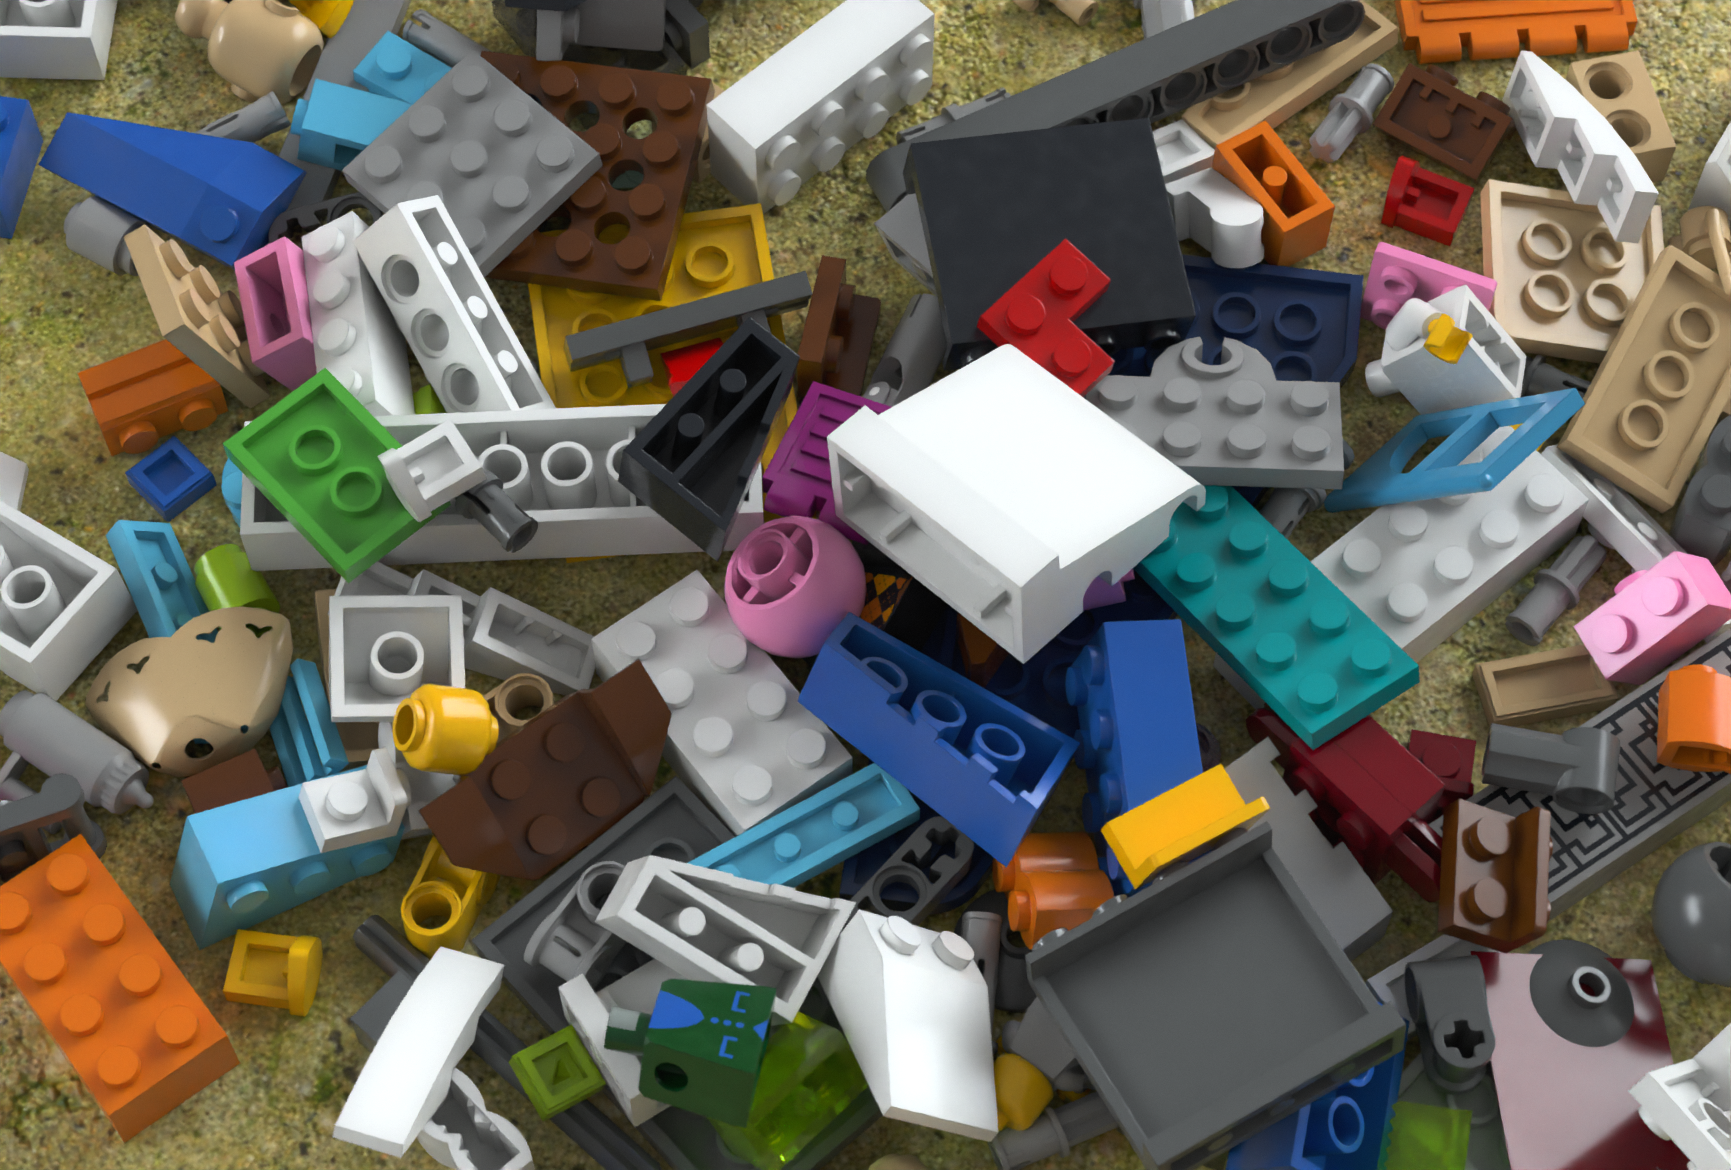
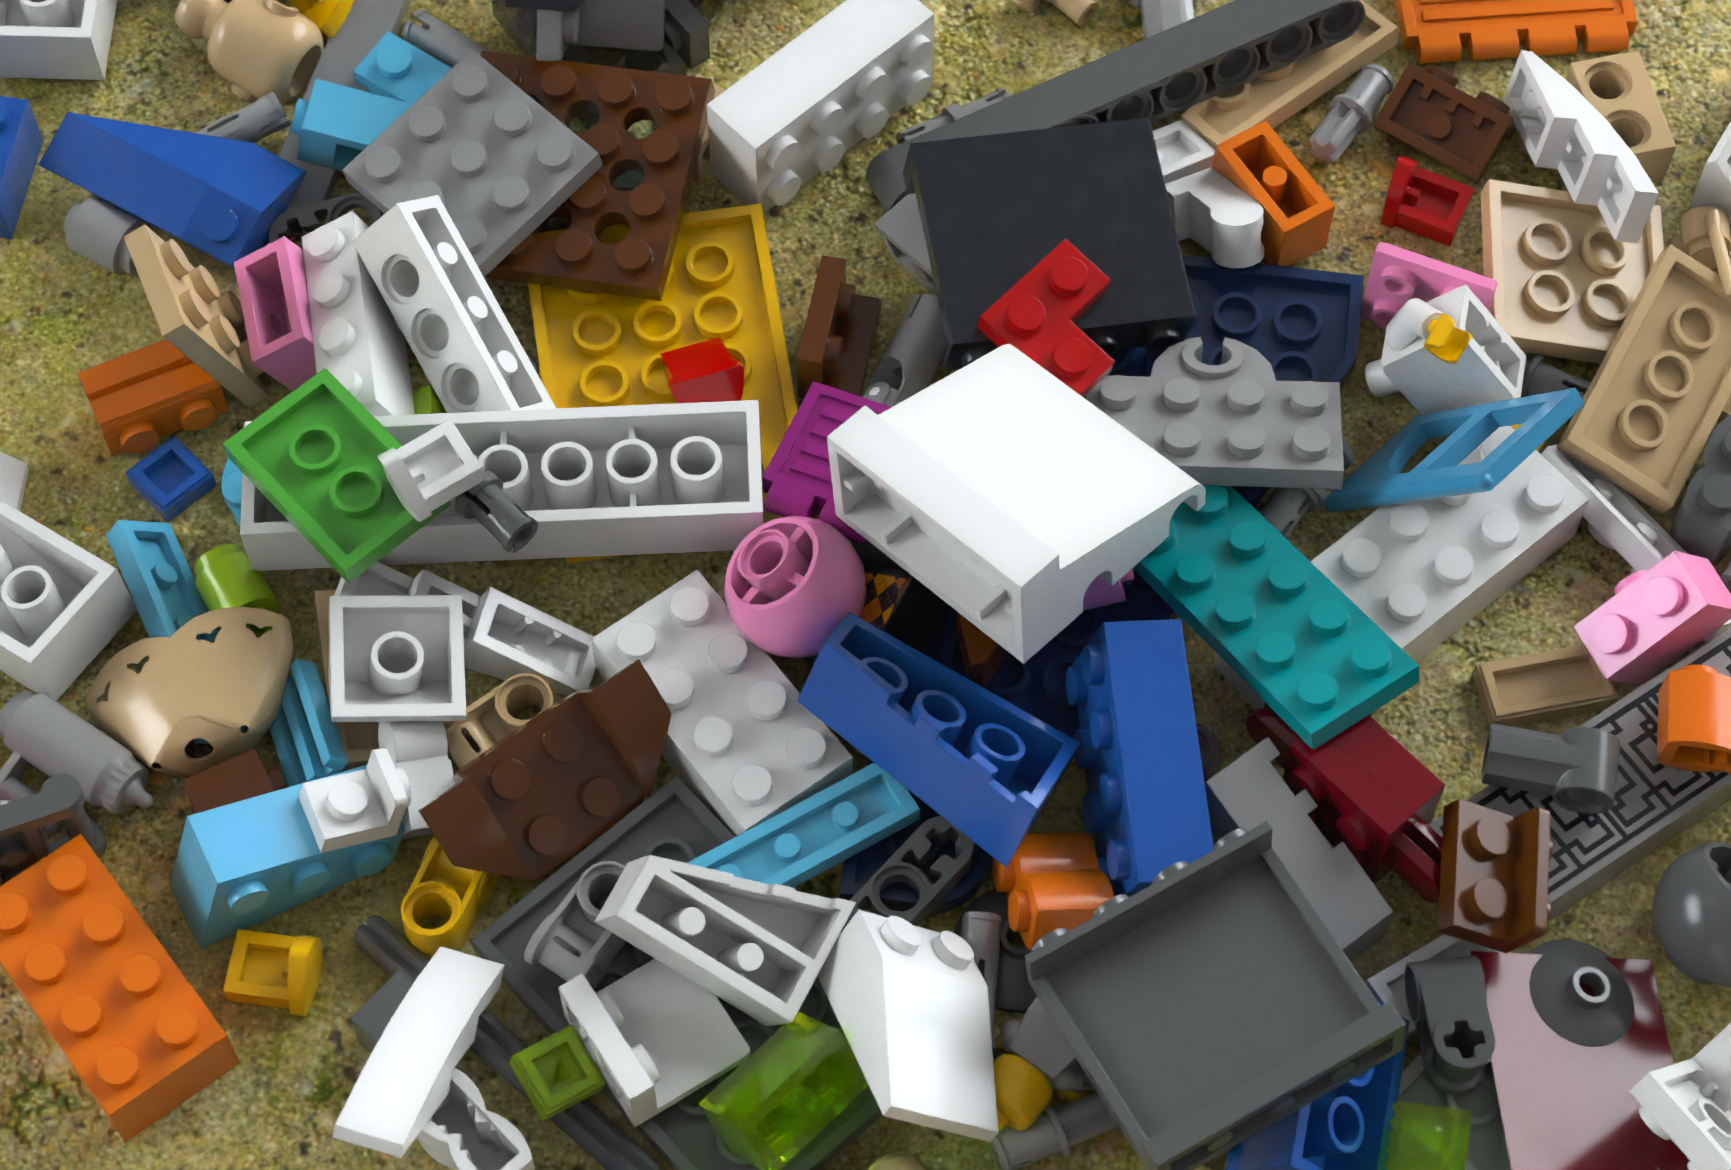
yellow head [393,684,499,776] -> none
dark grey hinge [564,271,813,388] -> none
dark green torso [604,979,777,1128] -> none
black wedge [618,317,800,562] -> none
yellow panel [1101,764,1270,889] -> none
dark red bracket [1407,729,1476,822] -> none
light grey axle [1505,535,1607,646] -> none

